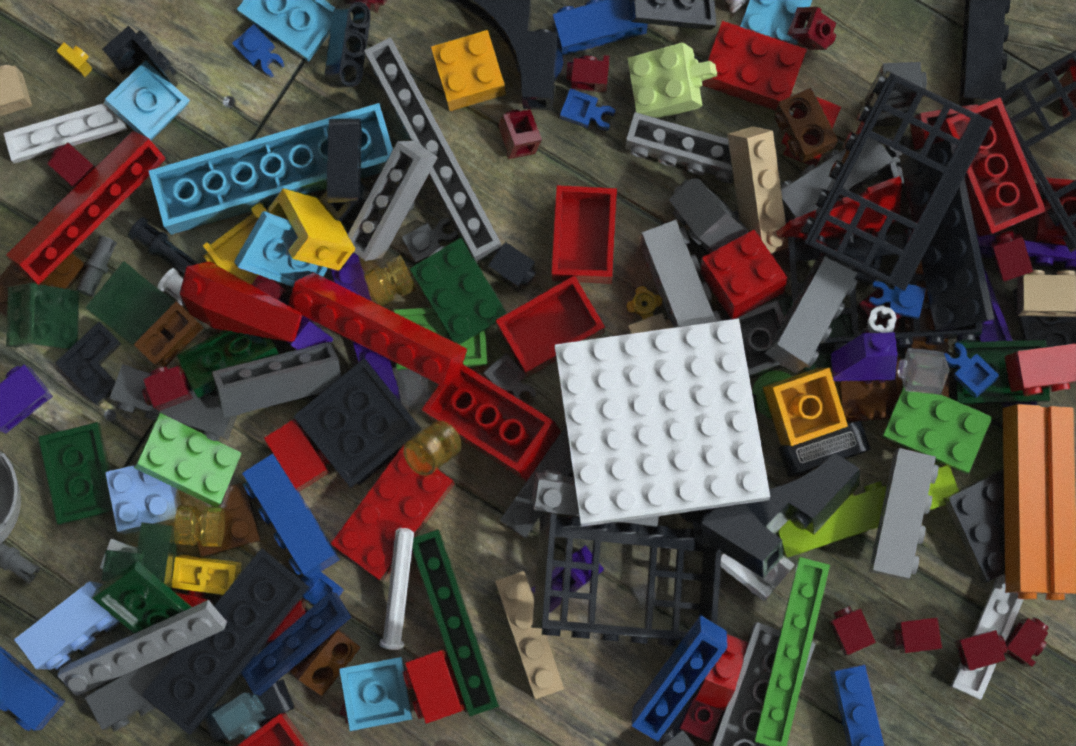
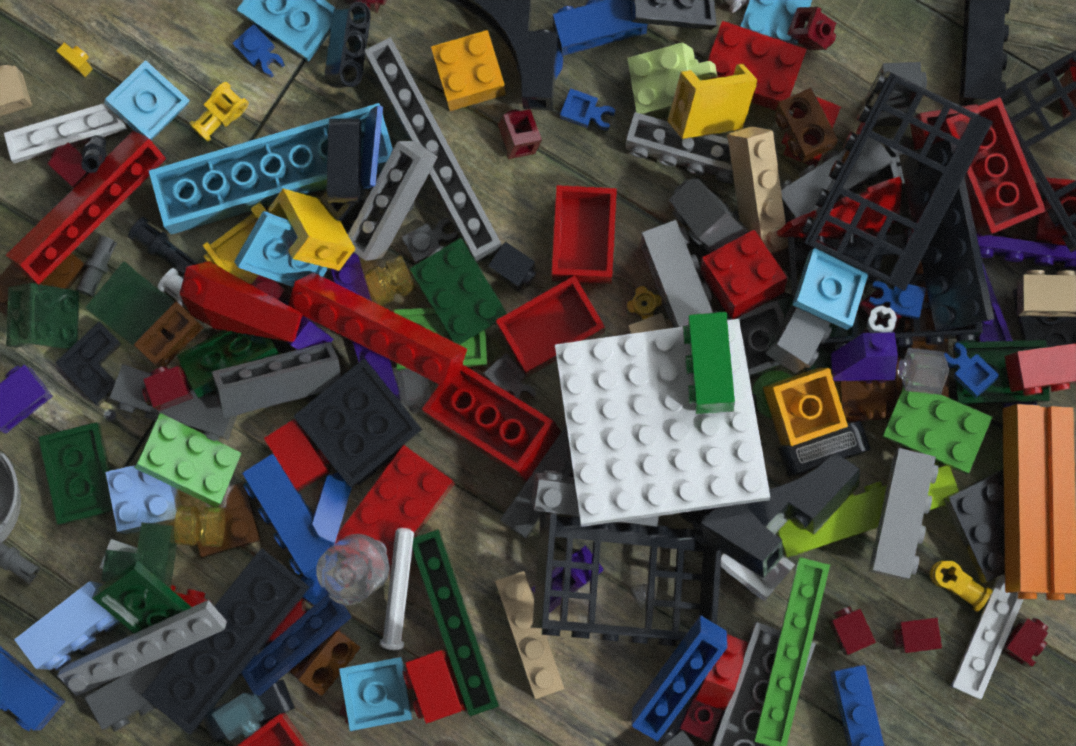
black bracket [102,25,178,87] -> none
yellow hinge [171,554,242,595] -> none
clear yellow wheel [403,421,462,476] -> none
dark red brick [566,55,610,93] -> none
dark red brick [955,630,1007,671] -> none
dark red brick [989,231,1033,281] -> none
none -> black pin [81,135,107,173]
none -> yellow connector [189,82,249,142]
none -> blue piece [310,472,352,546]
none -> clear brick [316,534,389,605]
none -> blue piece [361,106,383,189]
none -> yellow panel [667,64,757,139]
none -> green brick [682,312,735,414]
none -> medium azure plate [792,248,868,330]
none -> yellow connector [930,561,993,612]

